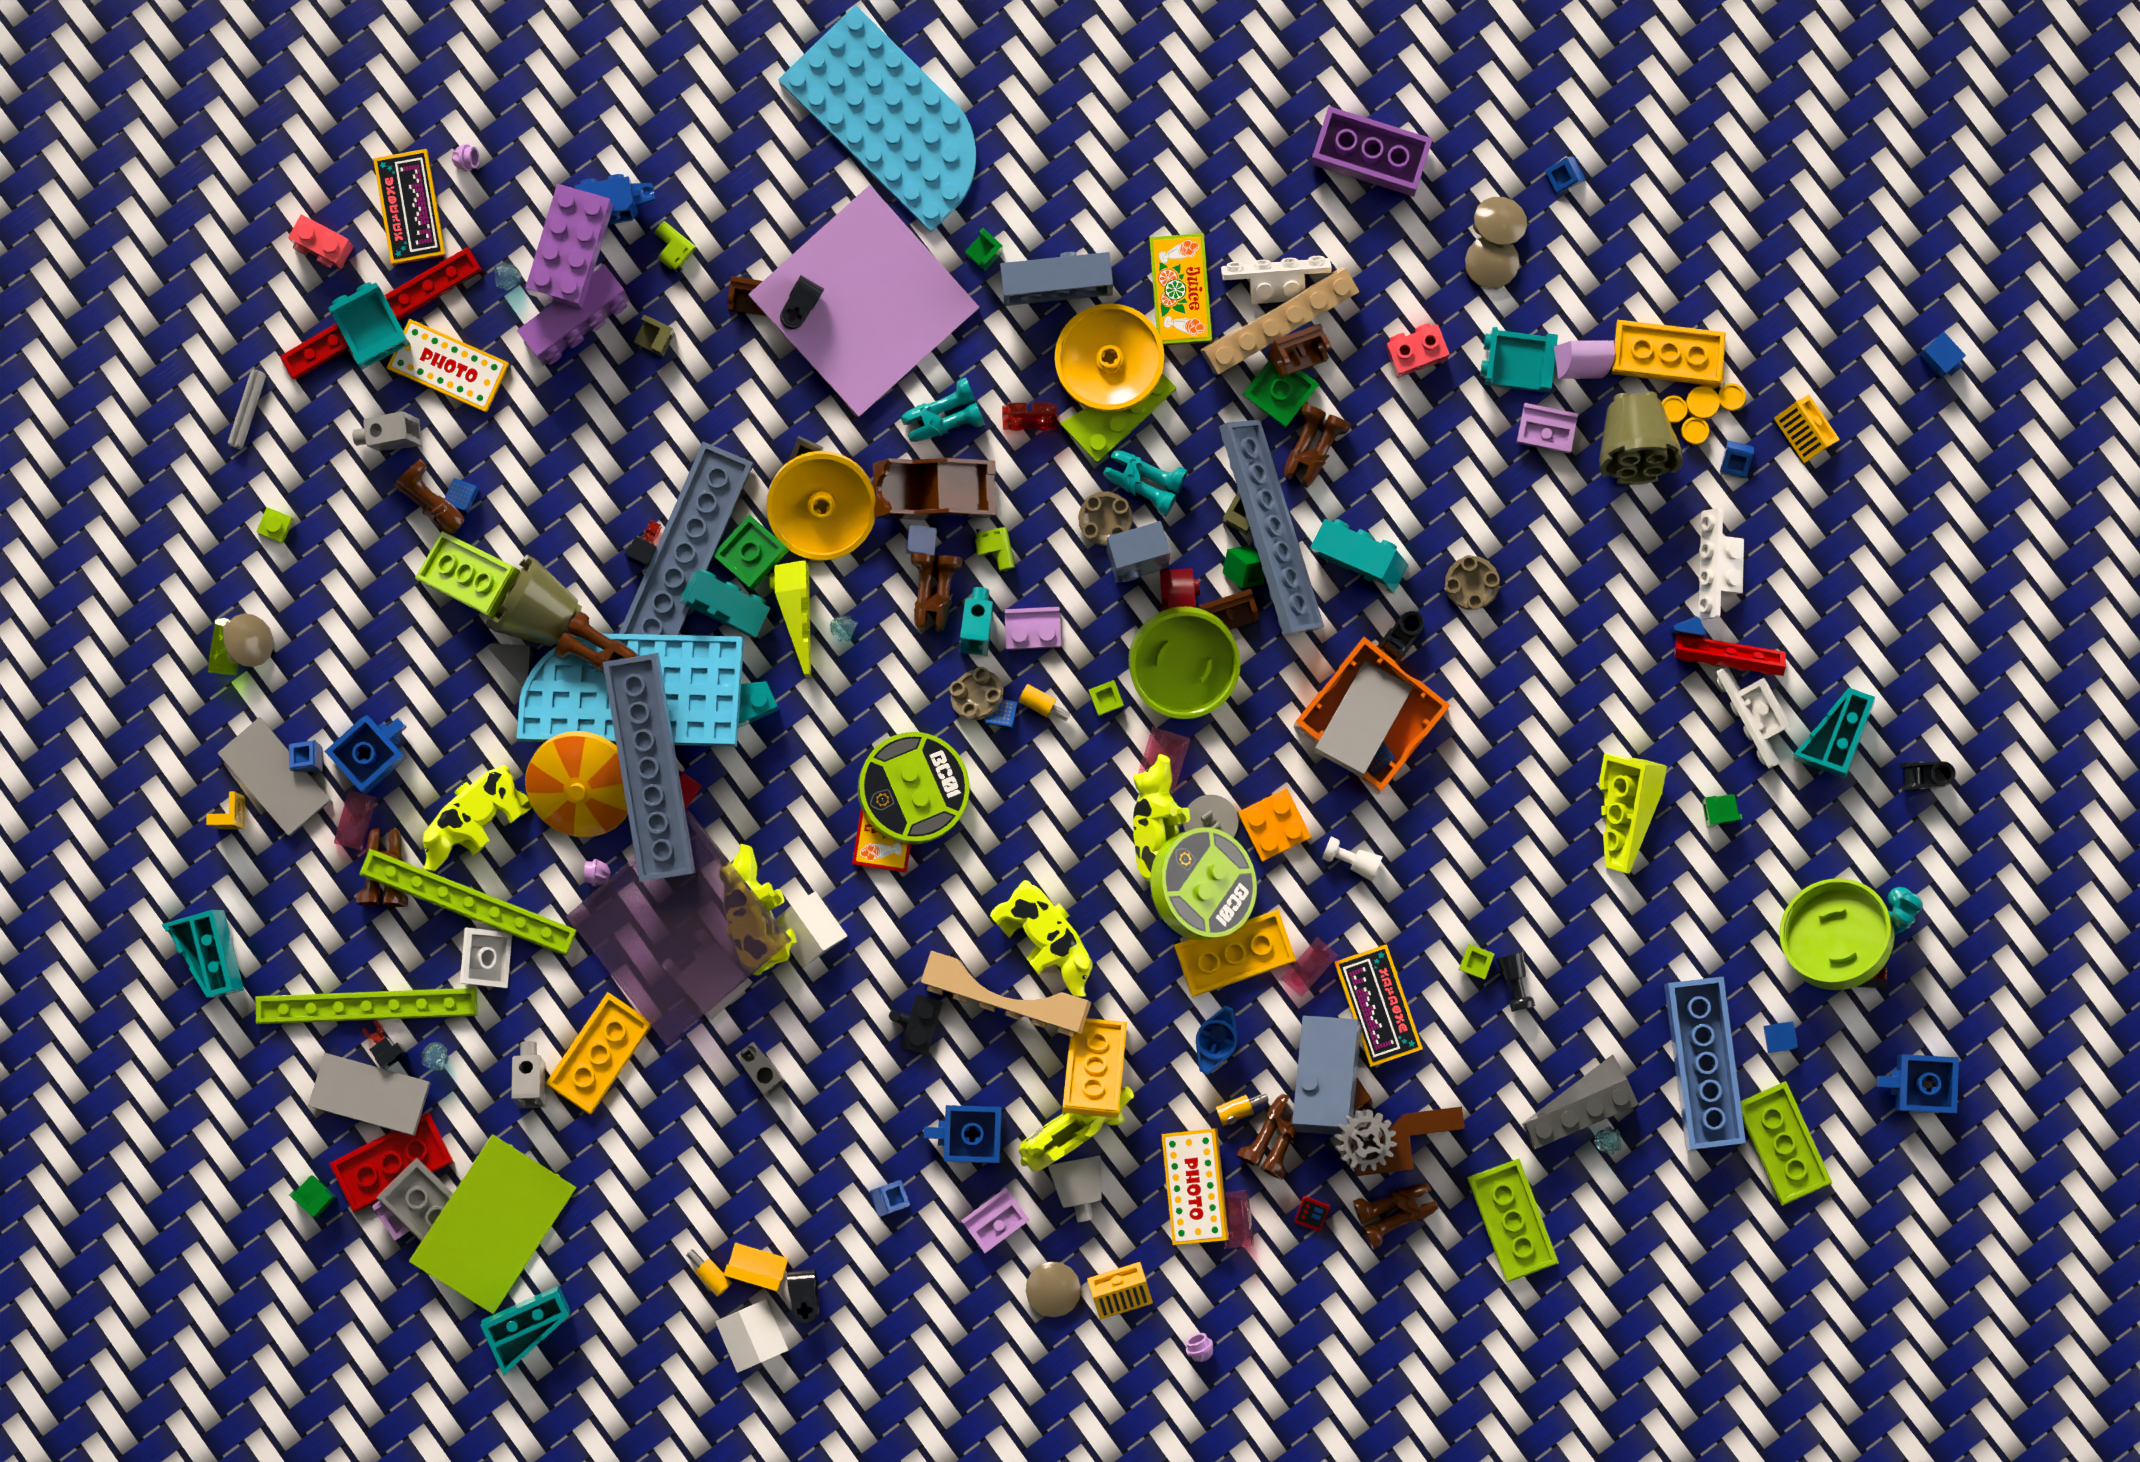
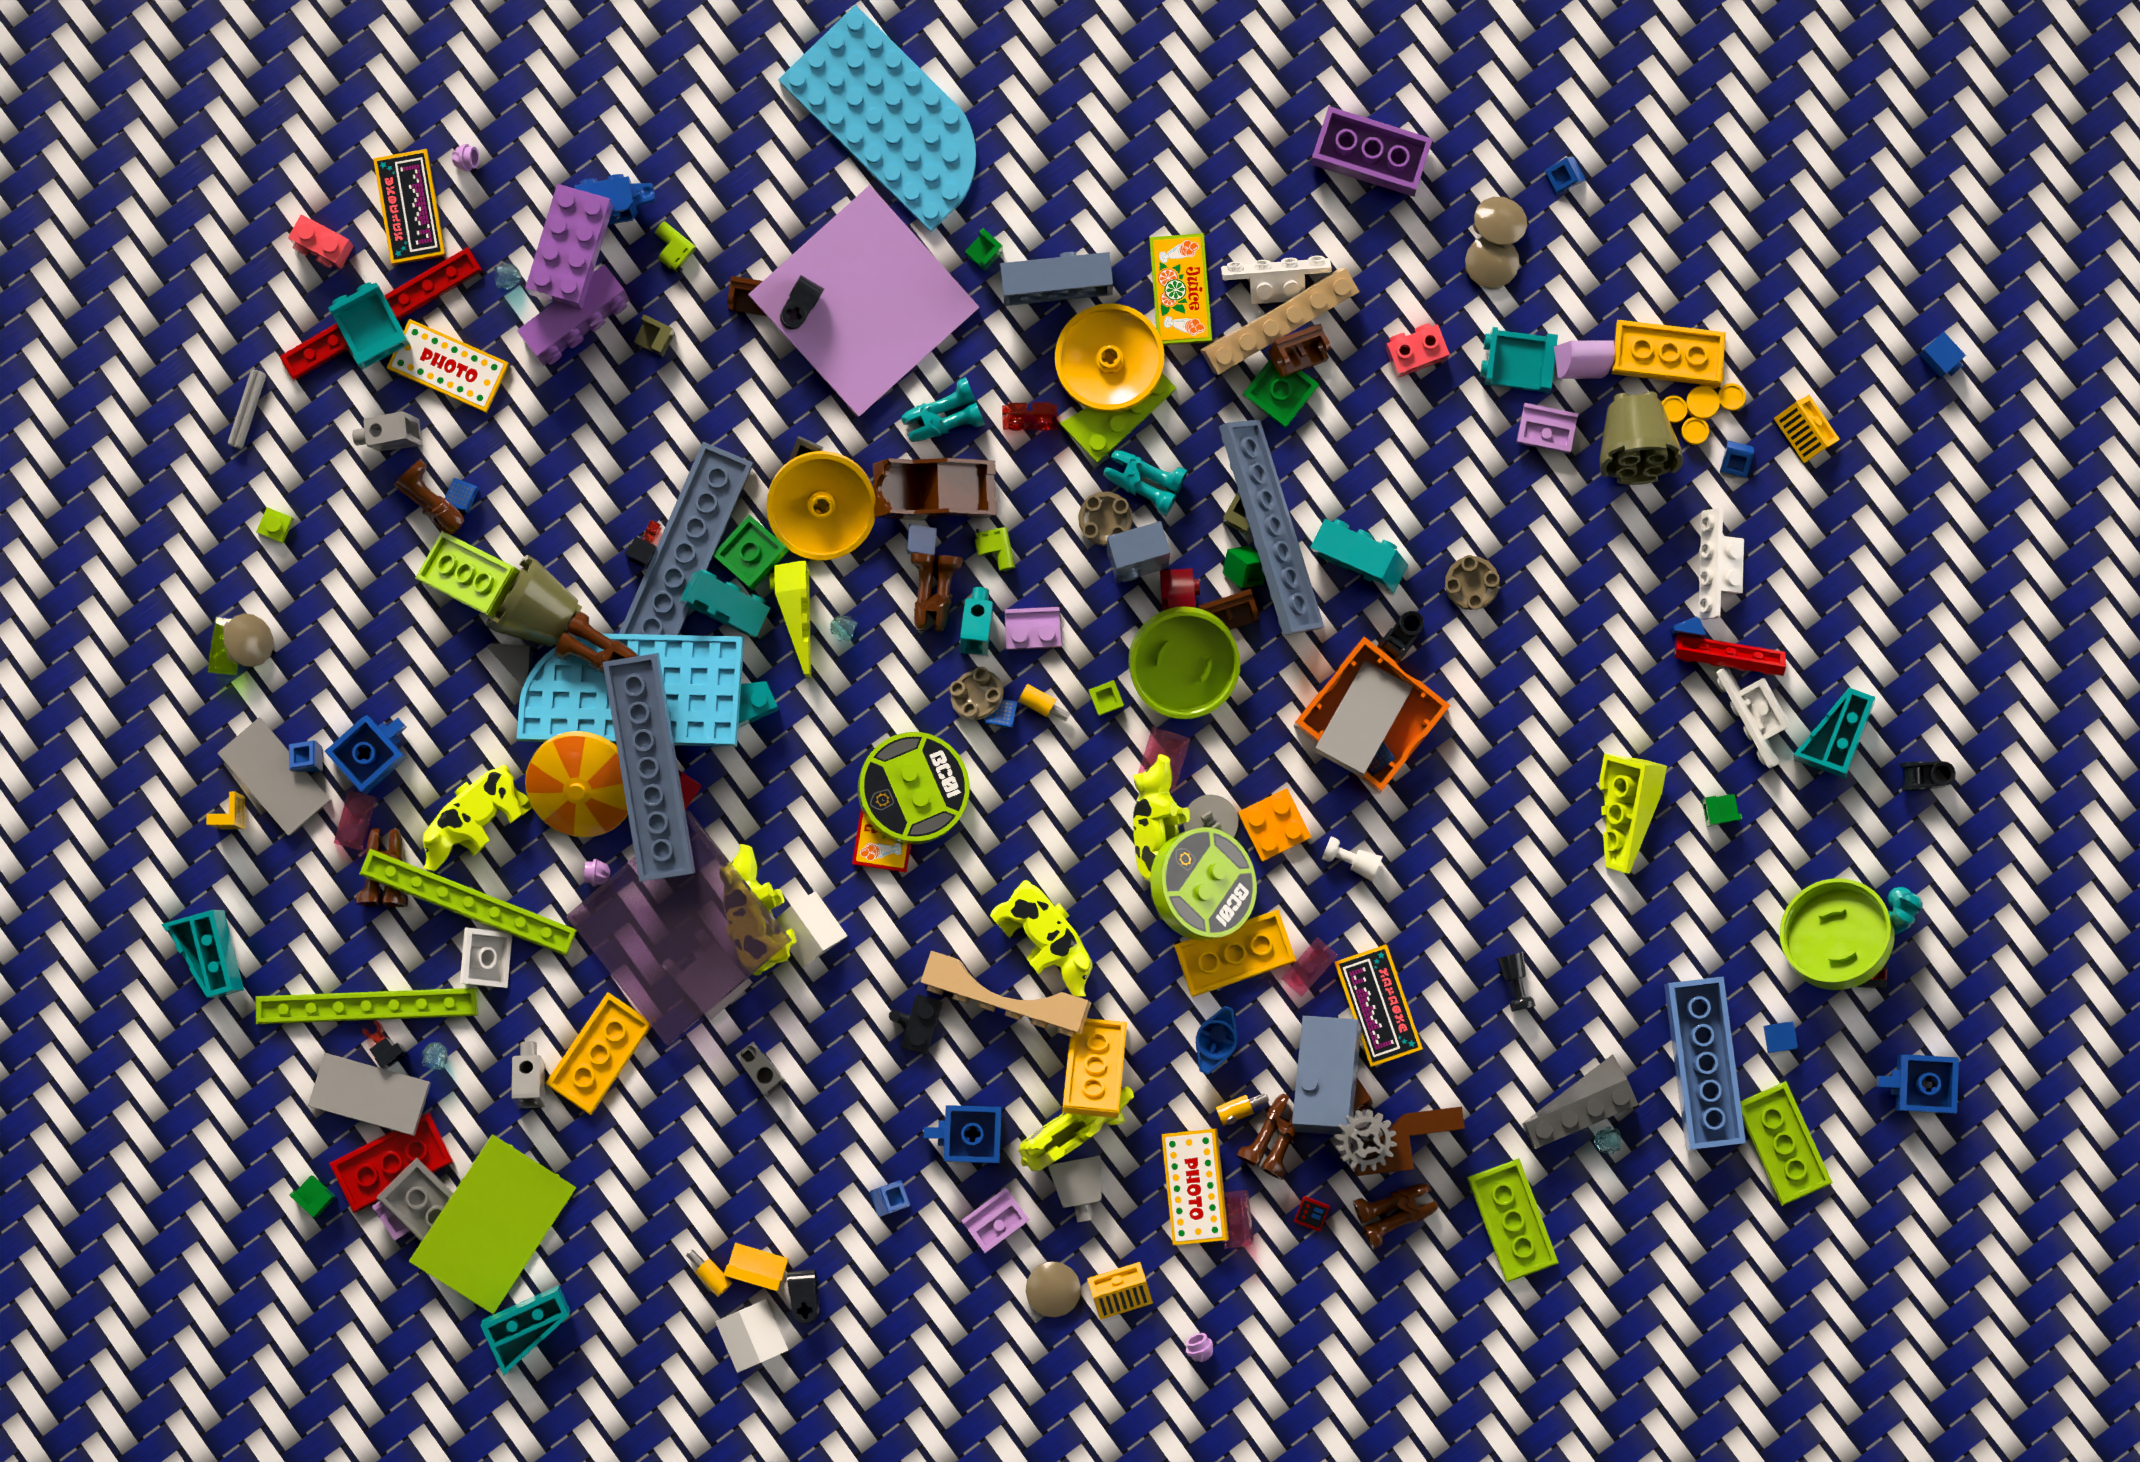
reddish brown piece [1283,403,1351,488] -> none
lime plate [1458,944,1494,980] -> none

